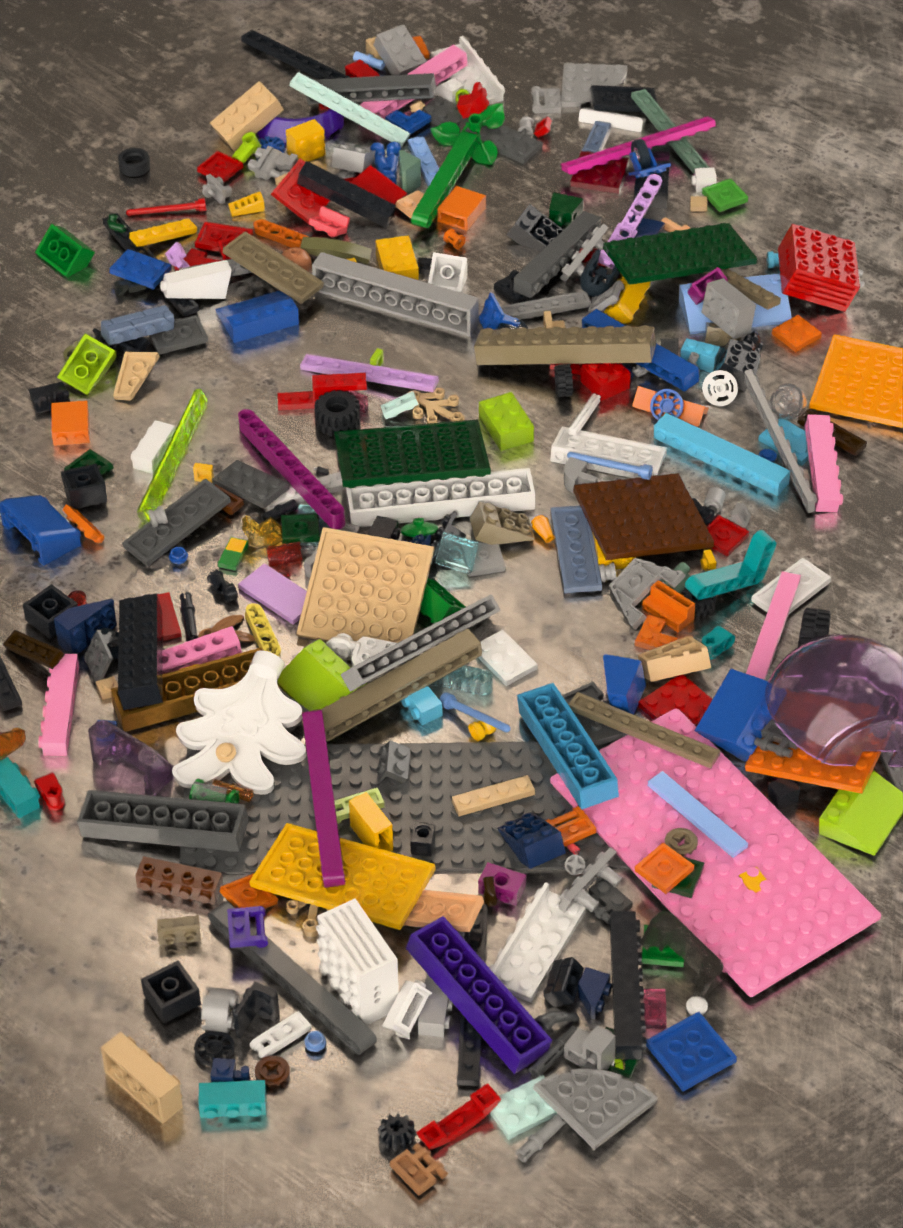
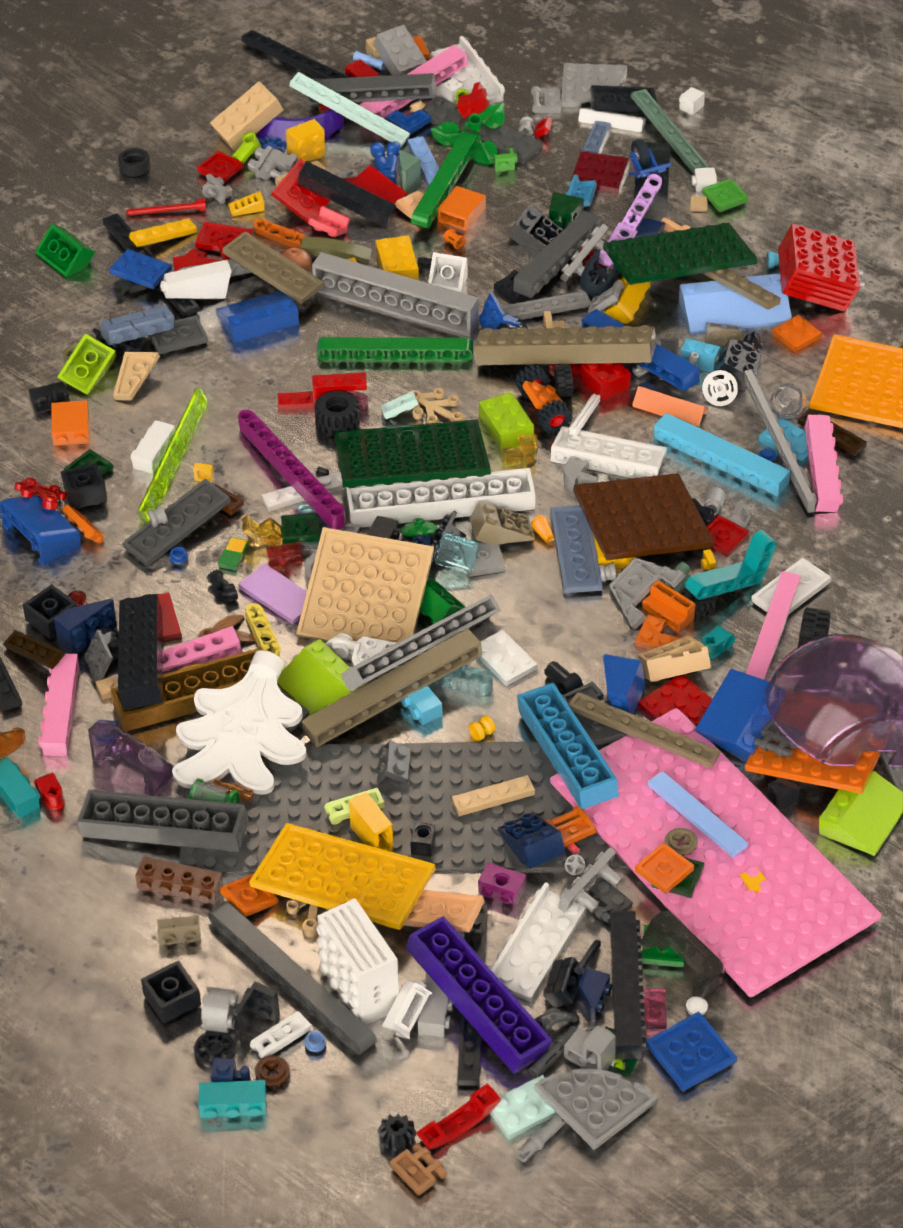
tan brick [101,1032,183,1124] -> none
dark green arm [107,213,126,233] -> none
lavender plate [165,242,190,268] -> none
black pin [179,592,198,641] -> none
dark grey plate [212,460,290,508] -> none
tan plate [216,743,236,762] -> none
dark purple plate [227,906,268,948] -> none
black pin [261,499,298,525] -> none
lavender tile [300,354,439,392] -> none
magenta beam [302,709,346,888] -> none
light grey brick [331,142,375,173] -> none
lime tile [370,348,384,366] -> none
medium blue piece [439,692,511,733] -> none
dark brown arm [483,876,498,907] -> none
dark pink plate [561,116,716,175] -> none
medium blue piece [567,452,653,480] -> none
wheel [650,389,684,420] -> none
magenta brick [687,267,728,305] -> none
light grey brick [701,278,756,339] -> none
none -> red plant [14,477,67,510]
none -> green beam [317,337,473,361]
none -> bright green bracket [494,147,518,172]
none -> clear yellow brick [503,434,538,469]
none -> black plate [515,365,572,434]
none -> black piece [544,661,583,695]
none -> dark azure bracket [566,175,597,207]
none -> black bar [574,940,601,975]
none -> white brick [679,87,705,115]

